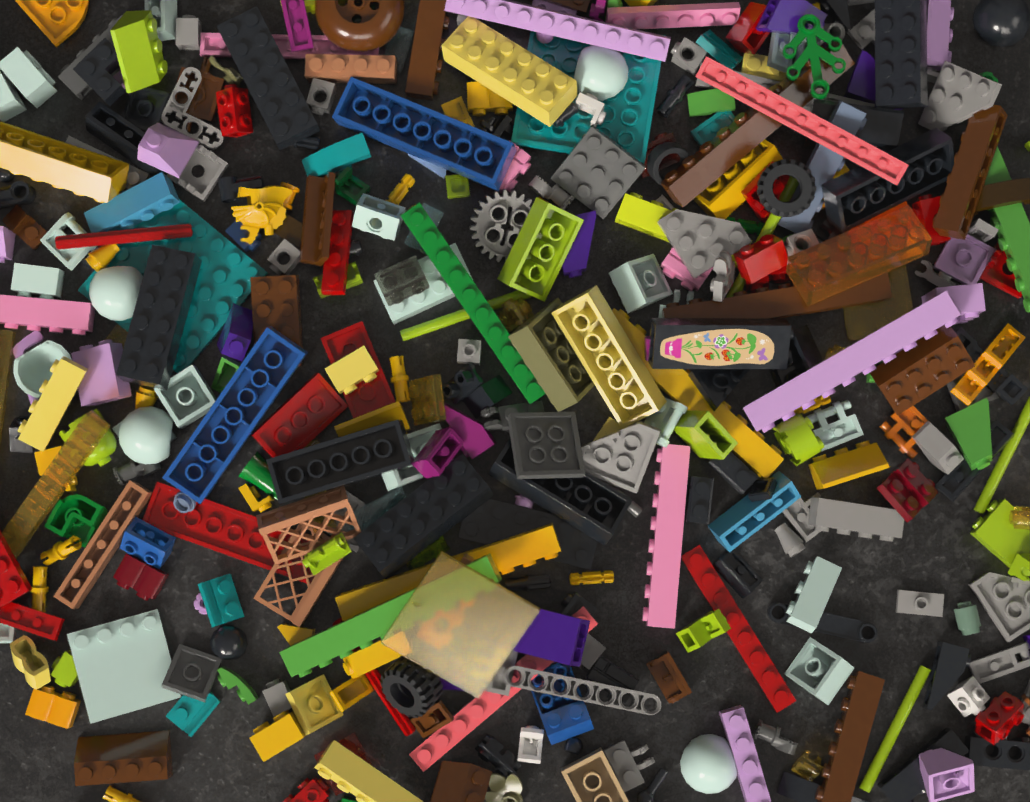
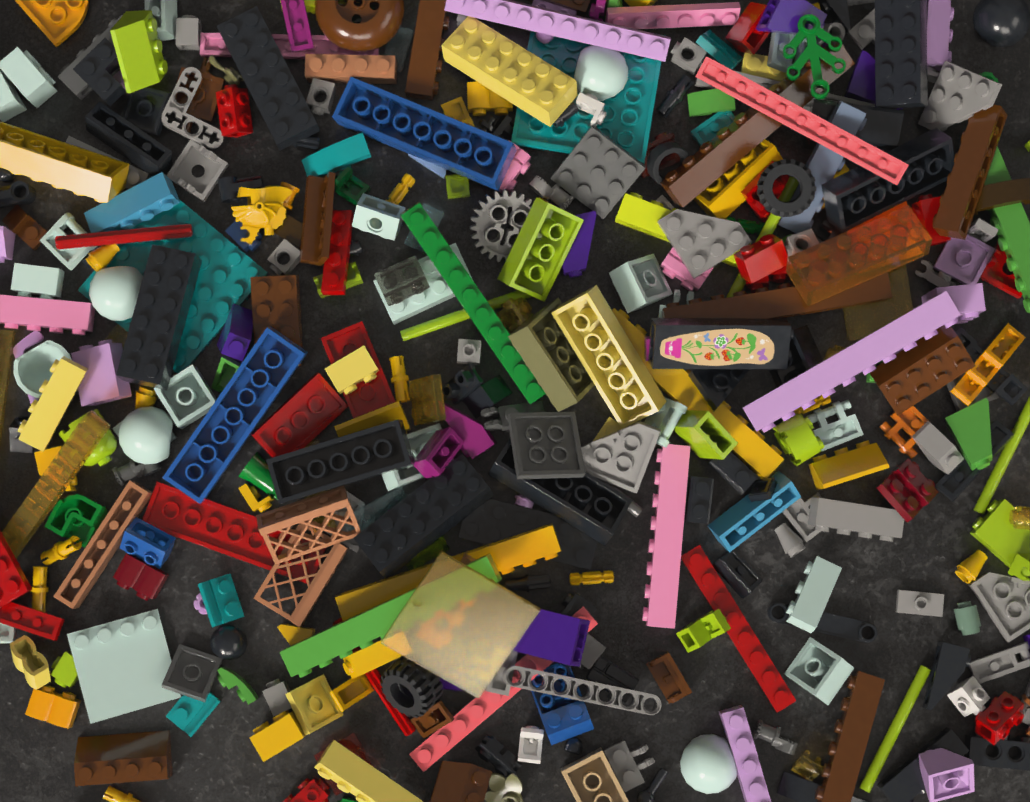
lavender slope [137,123,199,178] -> none
sand blue plate [173,491,196,513] -> none
lime hinge [302,532,352,575] -> none
light grey hinge [710,250,735,302] -> none
none -> yellow cone [955,550,988,584]

